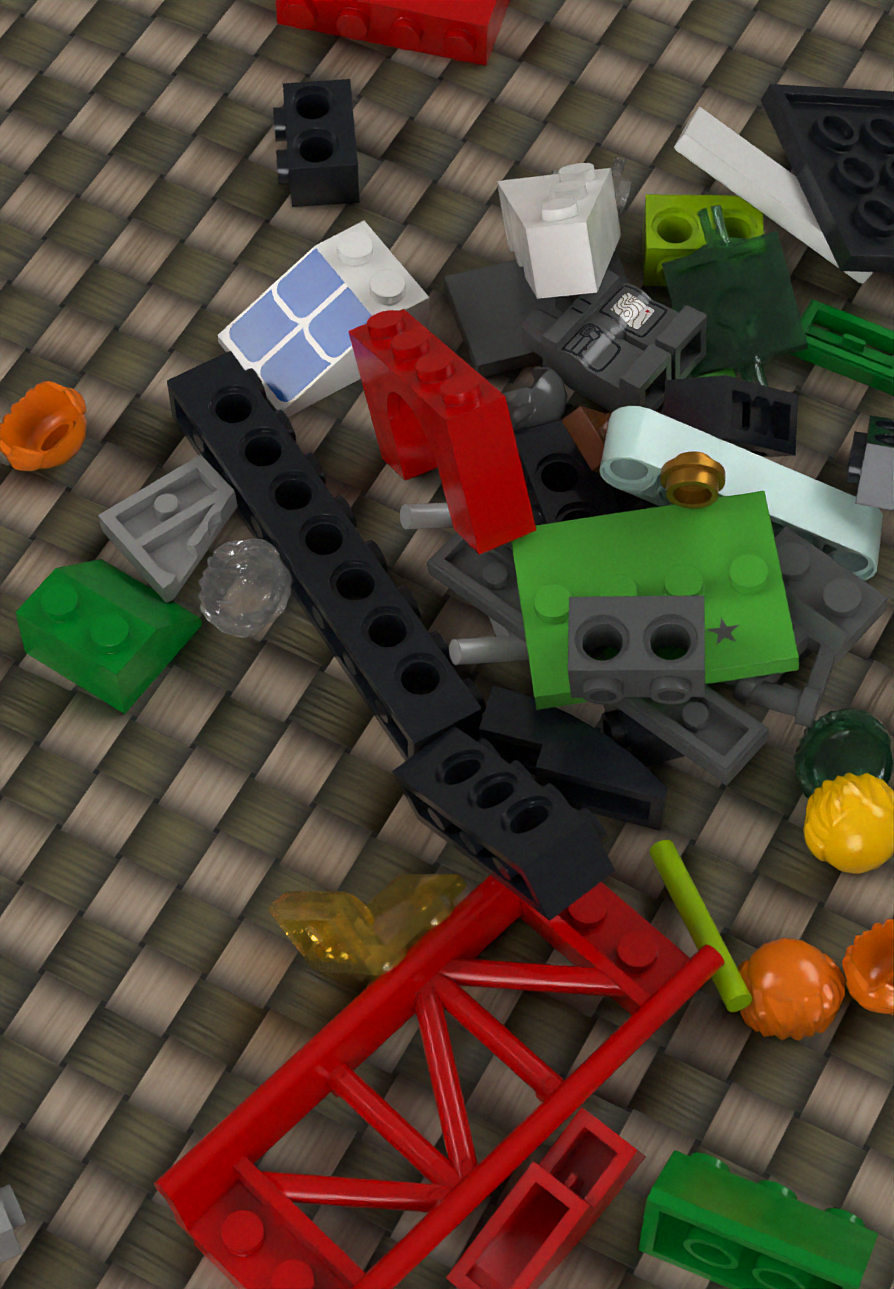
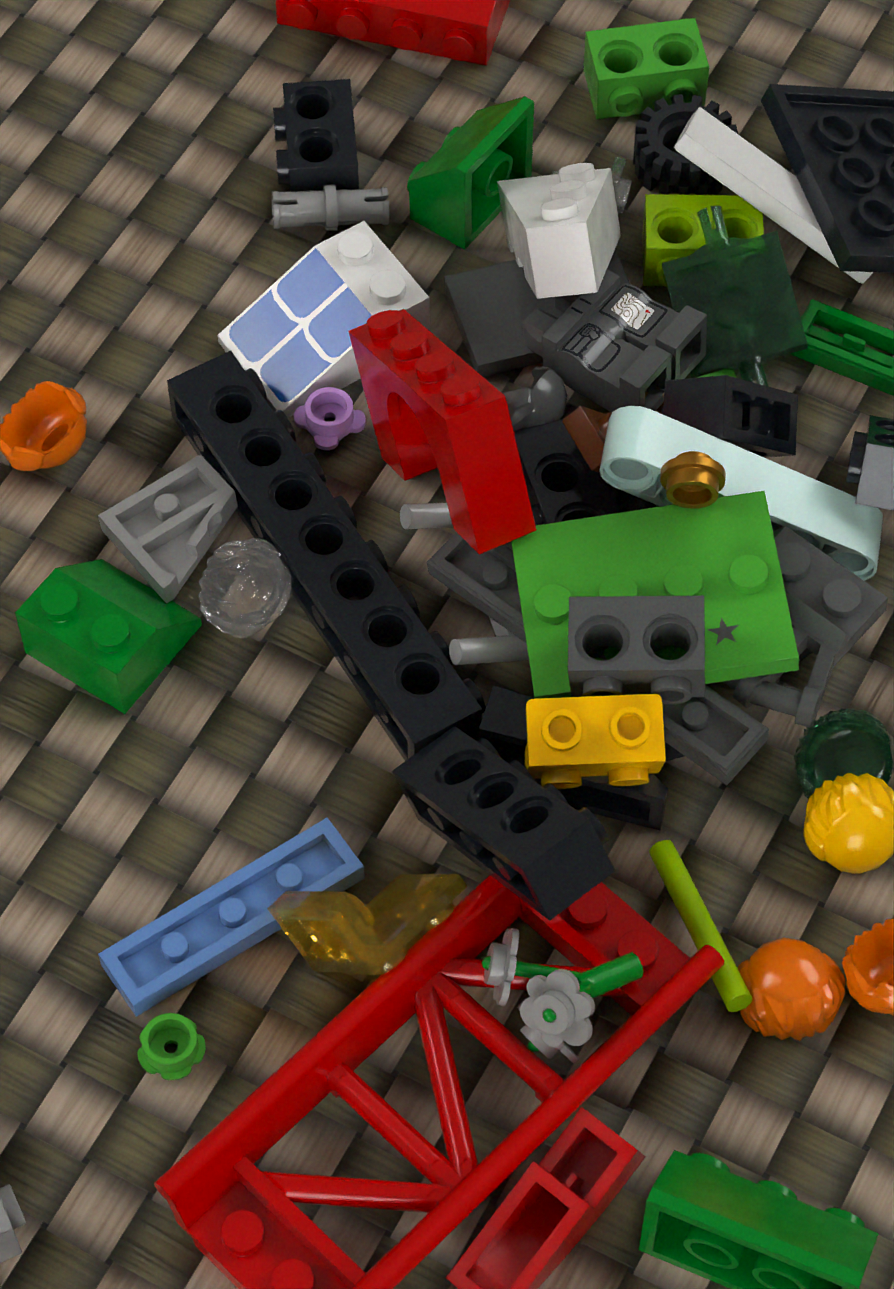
none -> medium blue plate [98,817,365,1017]
none -> bright green plate [137,1013,206,1080]
none -> light grey pin [272,185,389,231]
none -> lavender plate [294,387,366,450]
none -> green slope [407,96,534,250]
none -> light grey plant [482,928,643,1064]
none -> yellow bracket [525,694,666,789]
none -> bright green brick [584,18,709,119]
none -> black tyre [633,94,738,195]

